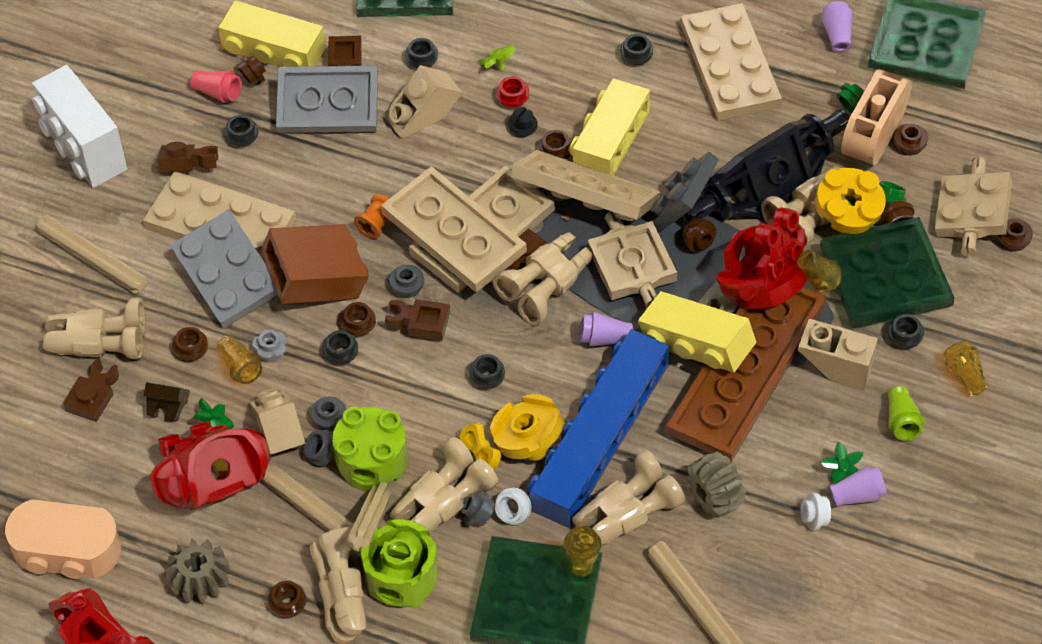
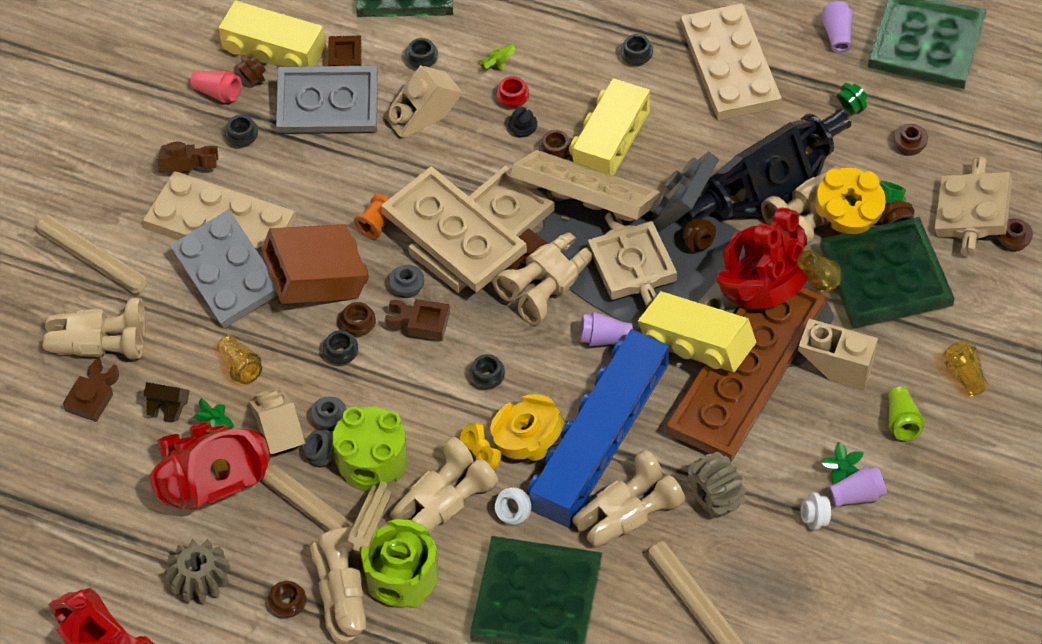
light nougat brick [5,499,122,579] -> none
white brick [32,65,127,188] -> none
reddish brown plate [172,327,208,361] -> none
light grey plate [252,329,287,362] -> none
dark grey plate [461,490,494,526] -> none
clear yellow cone [563,526,602,576] -> none
light nougat brick [841,69,912,166] -> none
pearl dark grey plate [888,314,924,349] -> none

